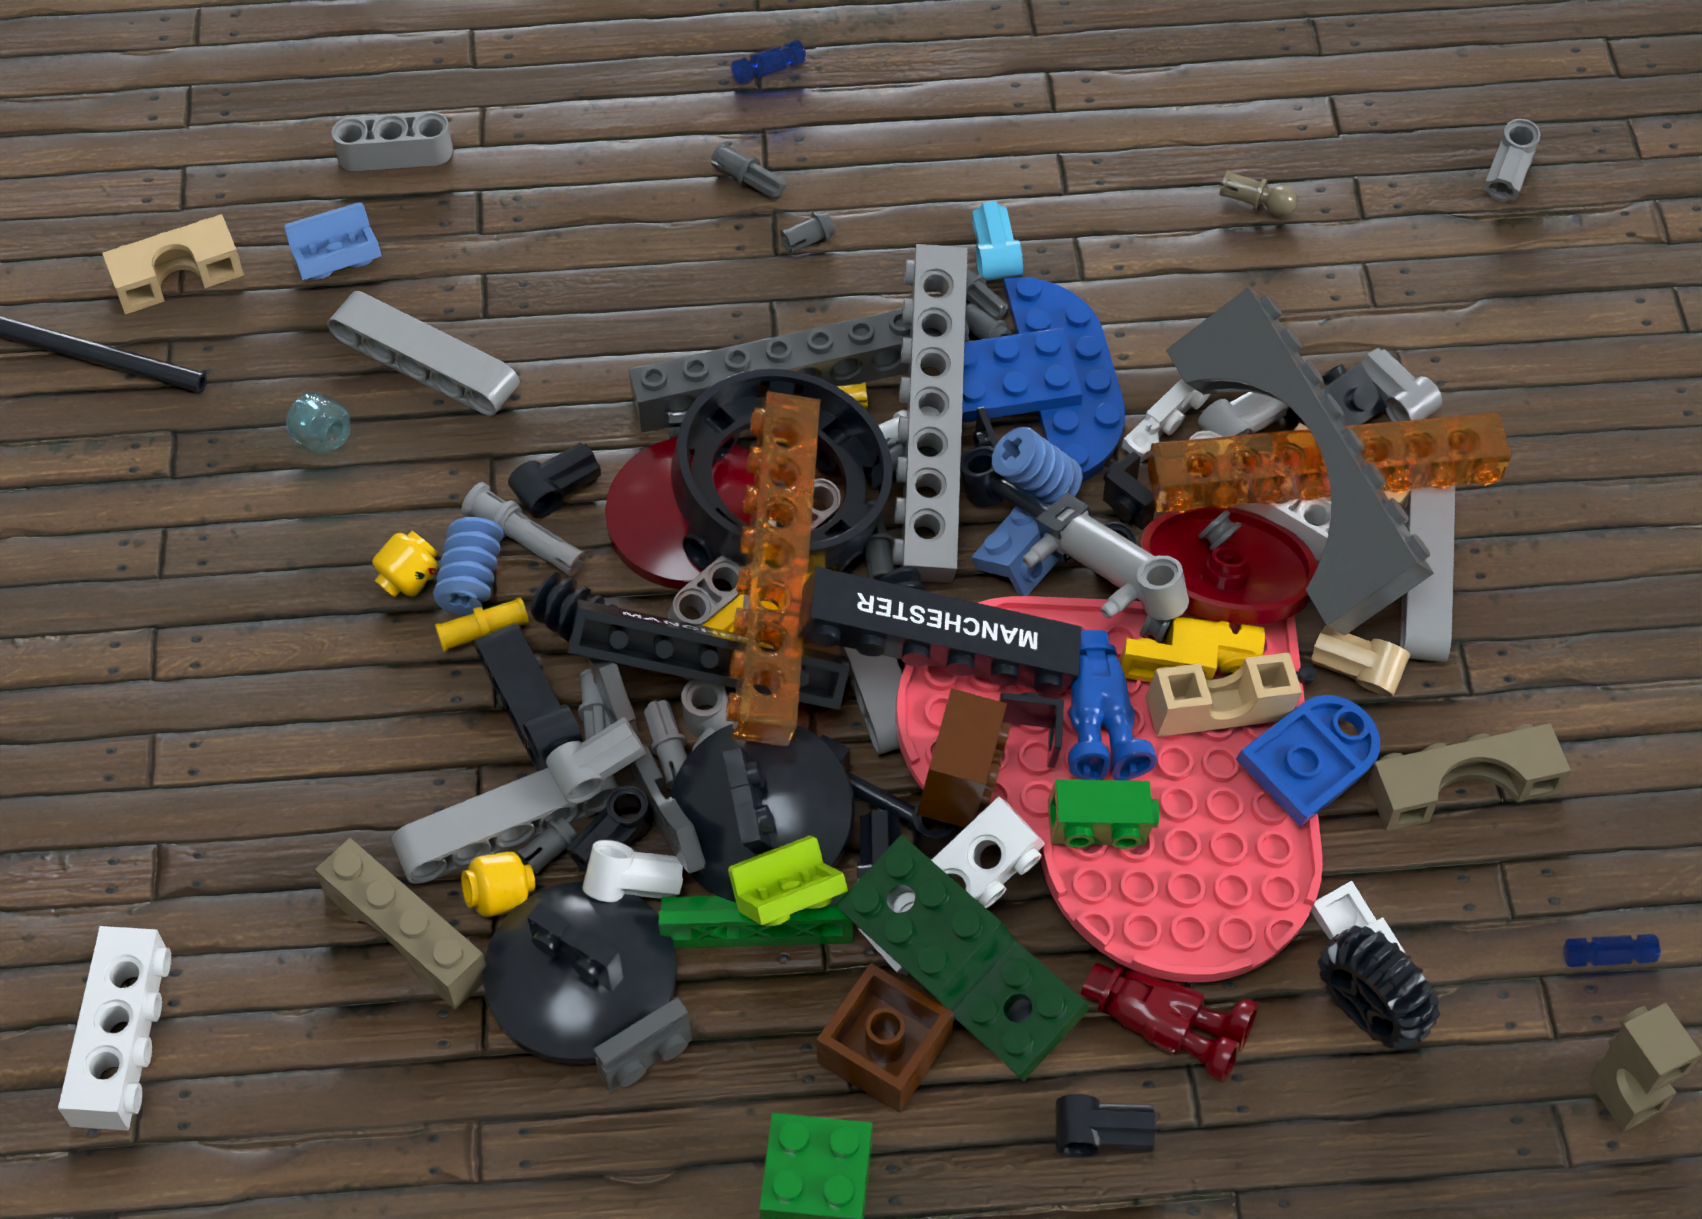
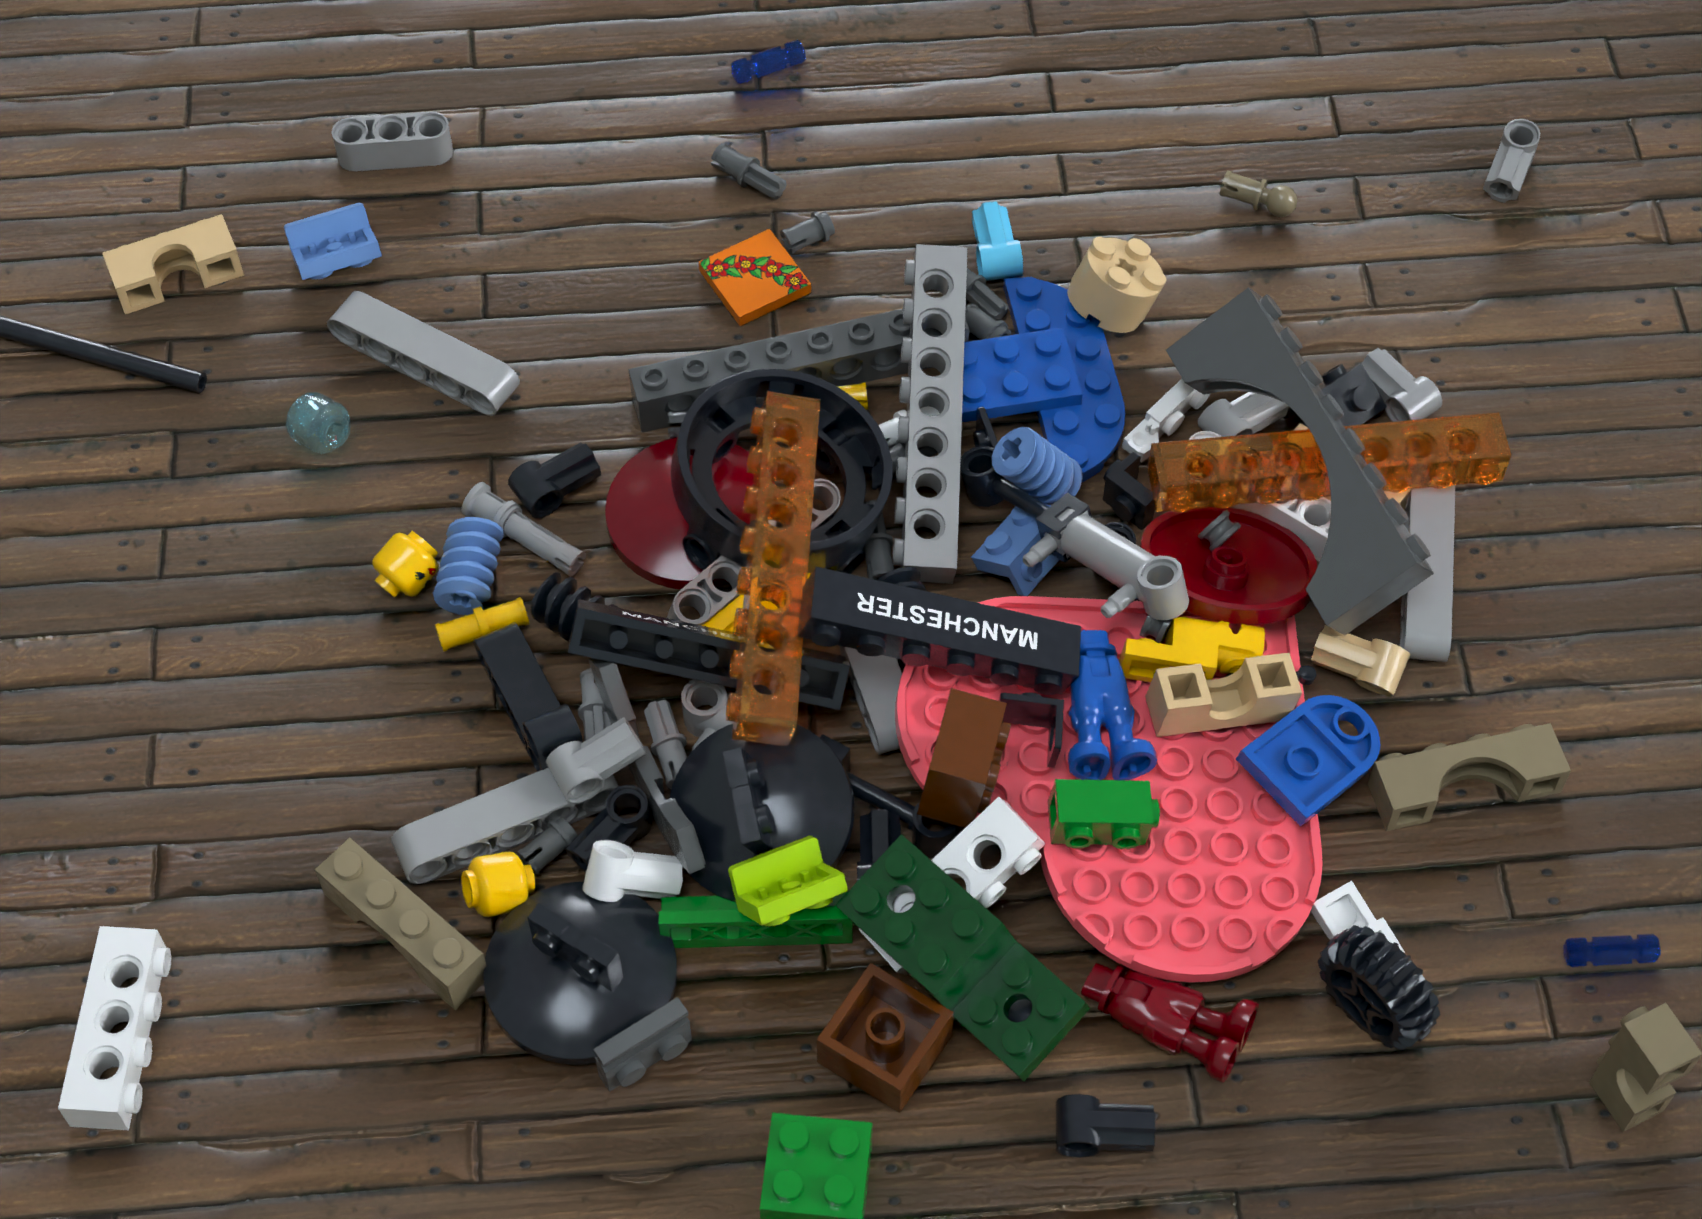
none -> orange tile [699,229,811,326]
none -> tan brick [1067,237,1166,333]

